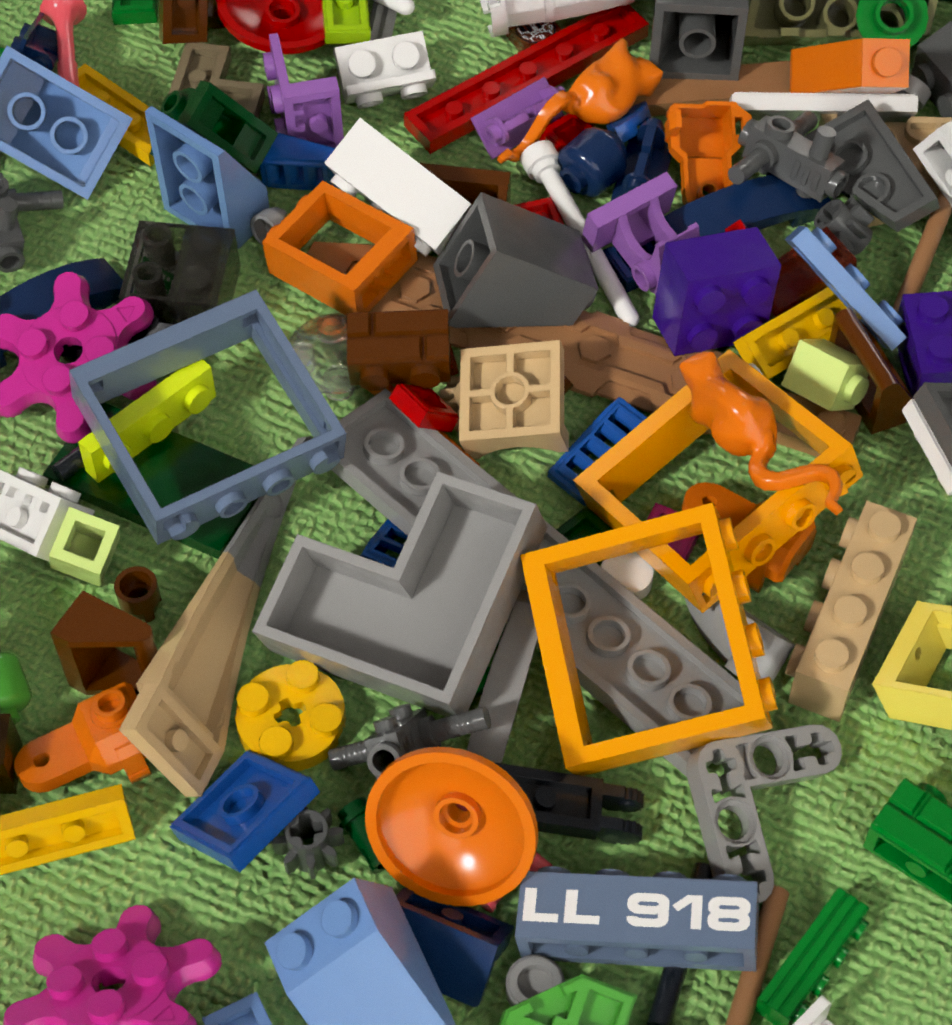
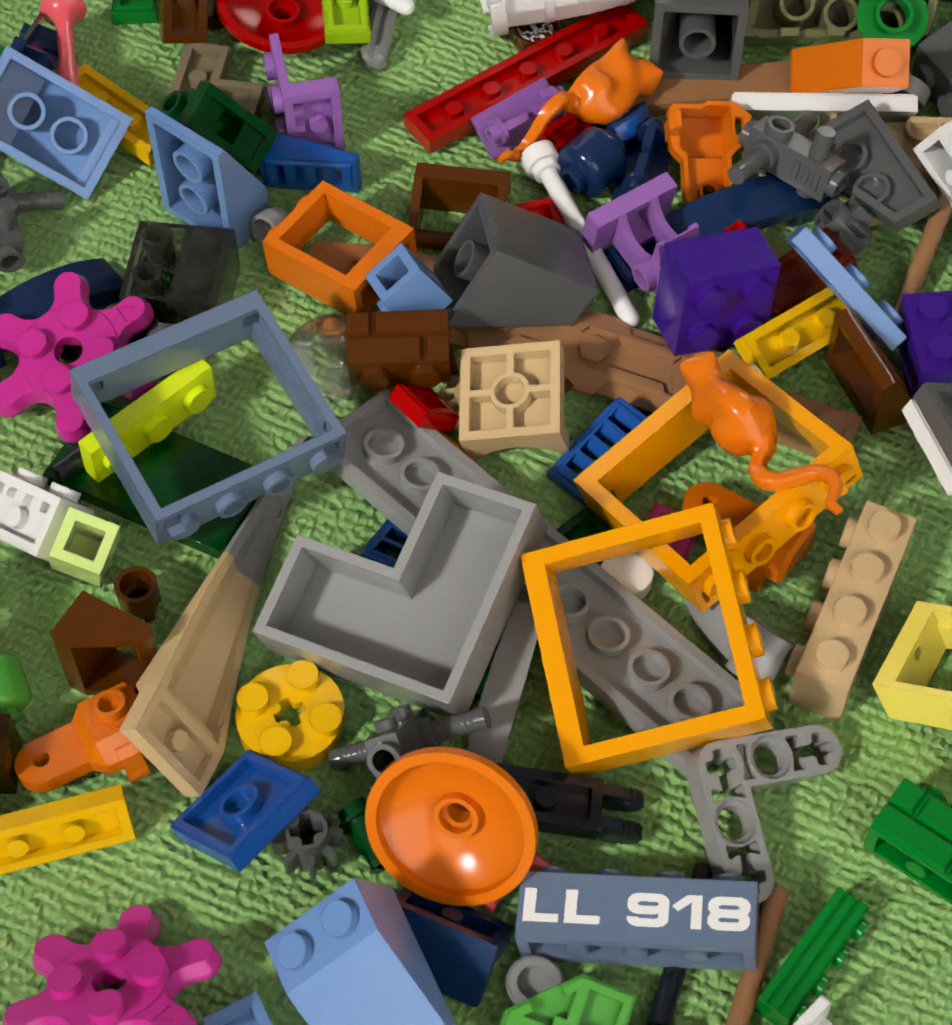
white brick [324,118,472,257] -> none
white bracket [333,31,437,108] -> none
yellowish green brick [781,339,869,411] -> none
none -> medium blue brick [365,243,453,312]

